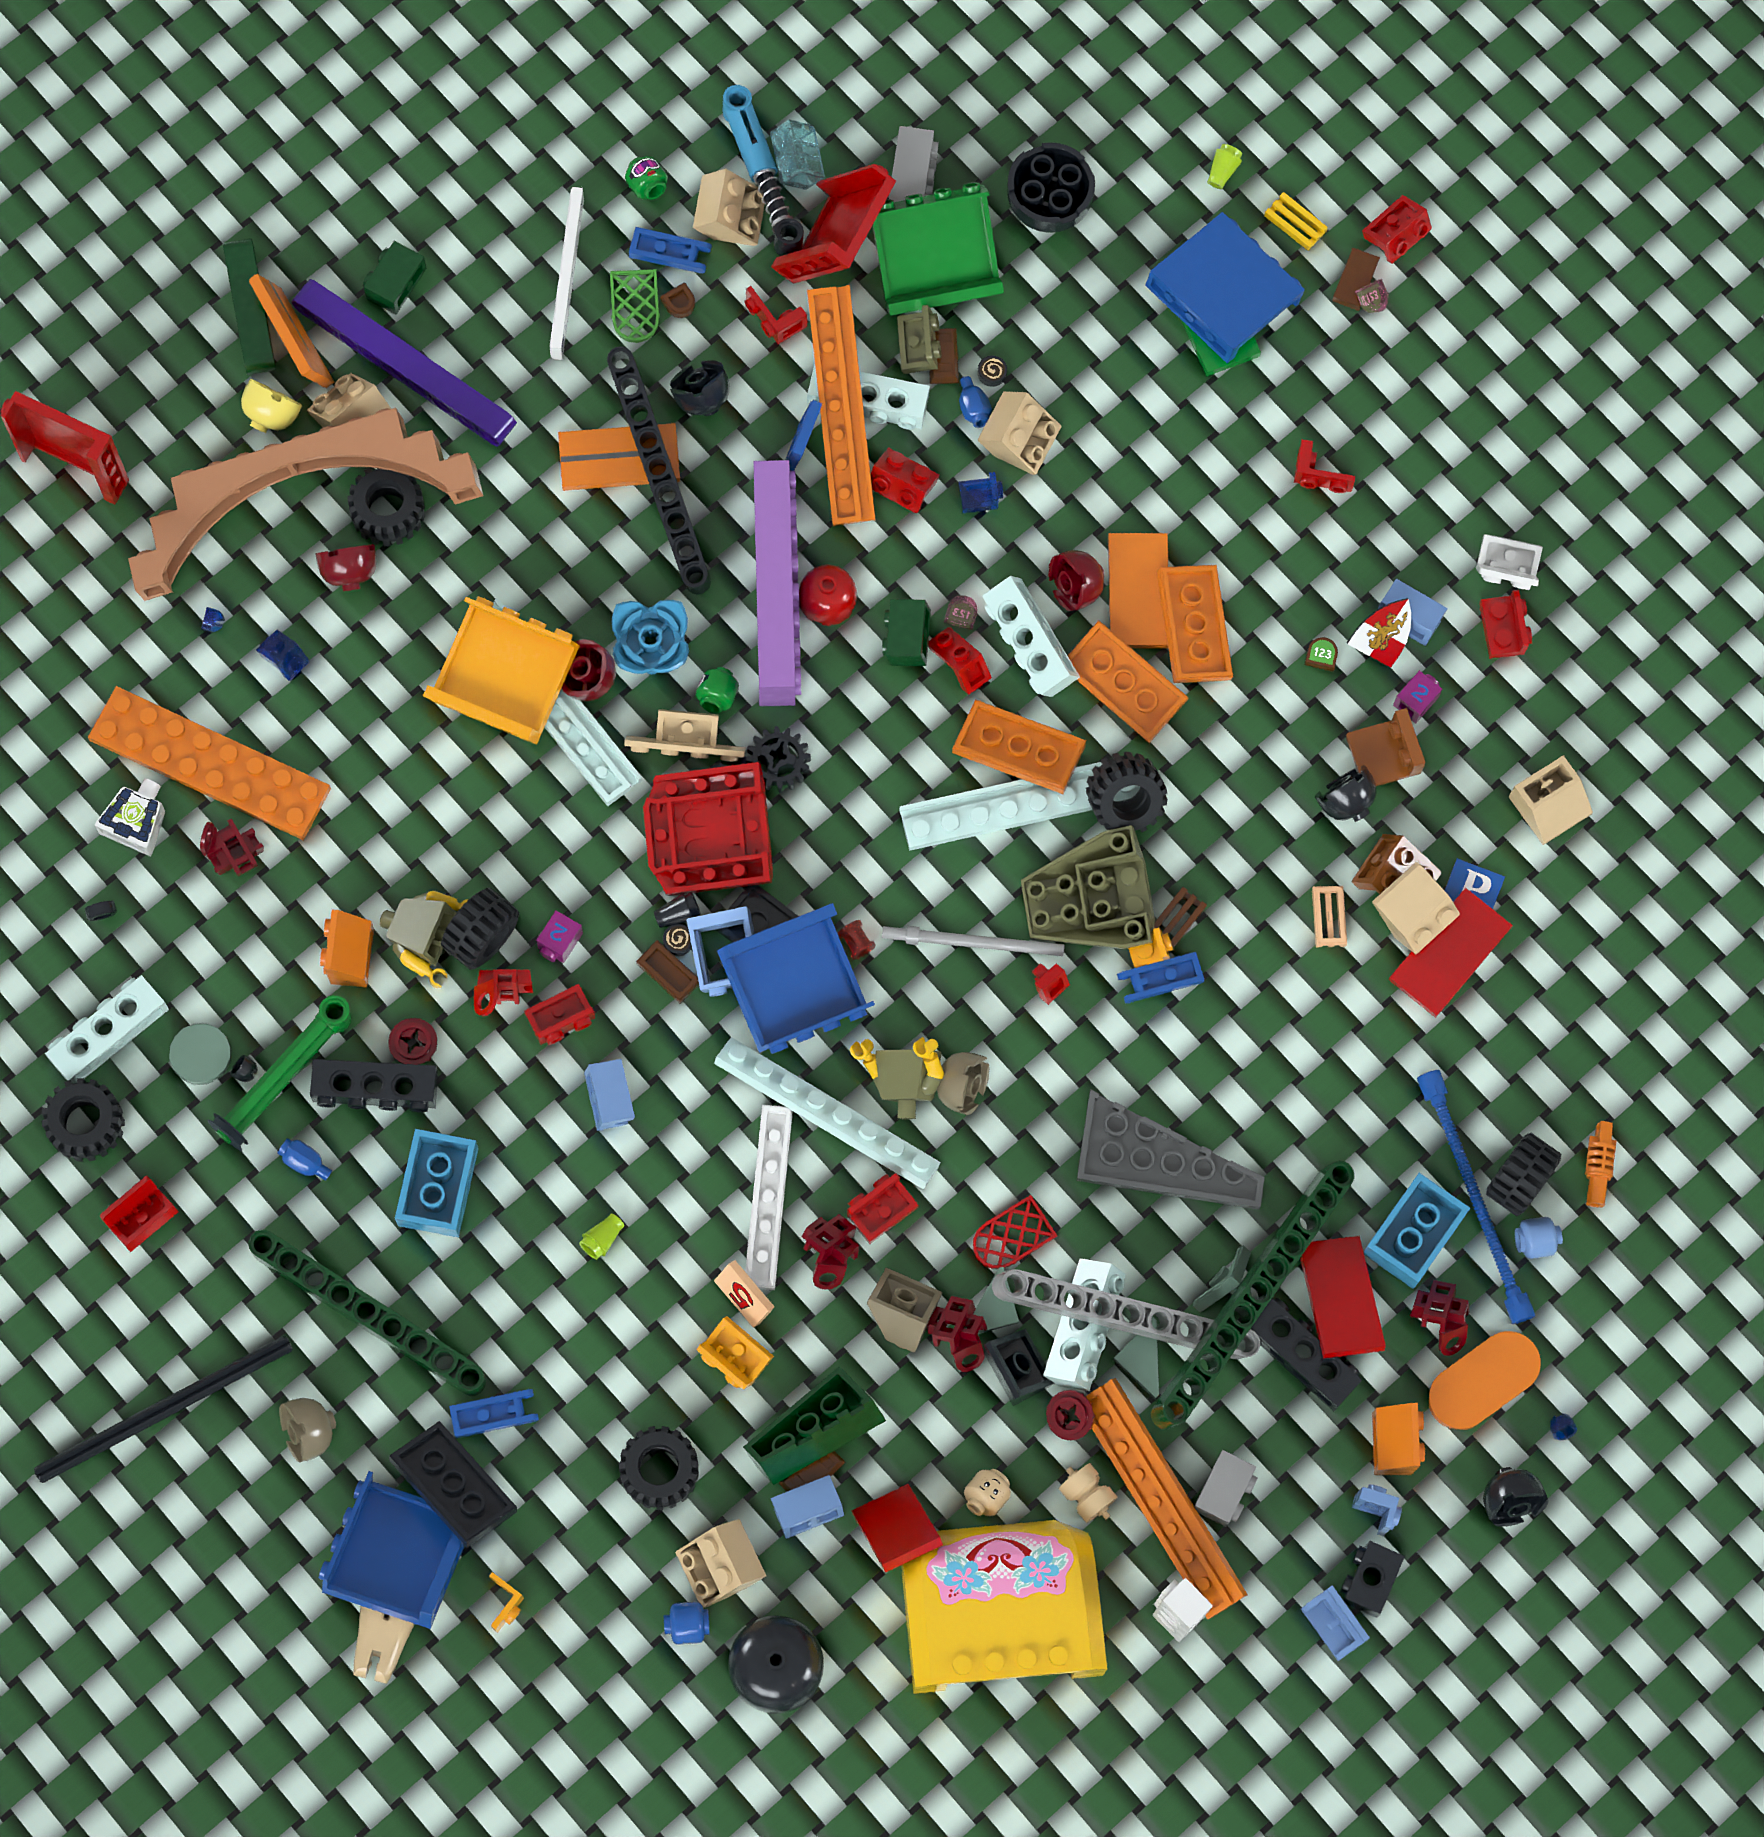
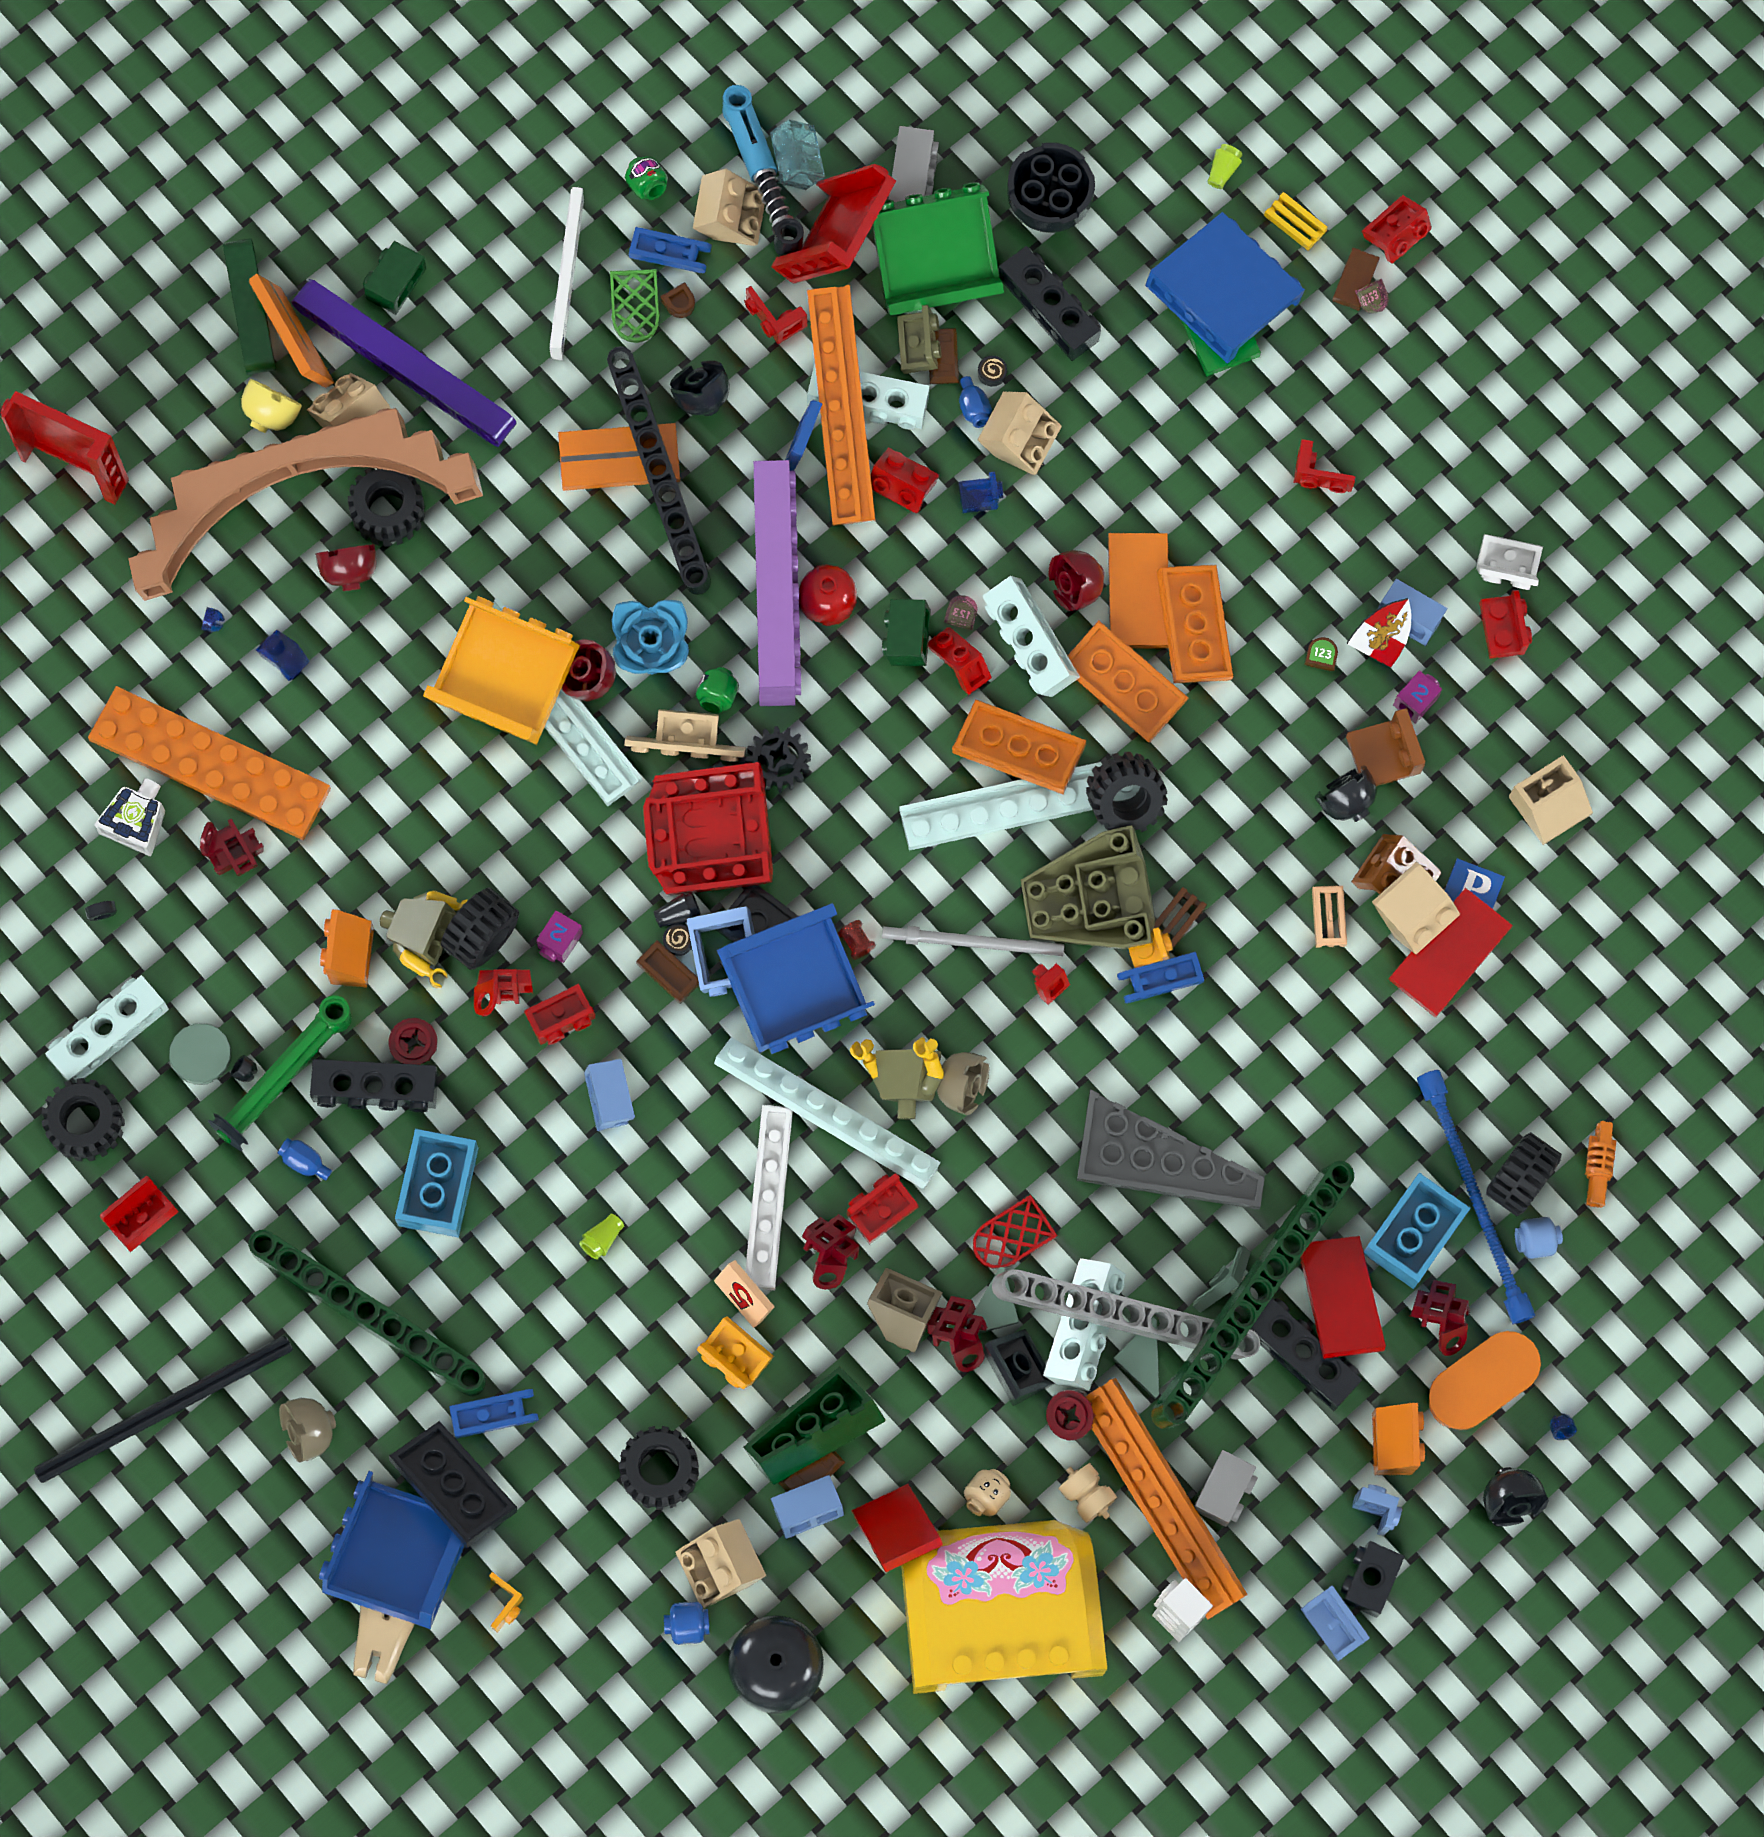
none -> black brick [999,246,1101,361]

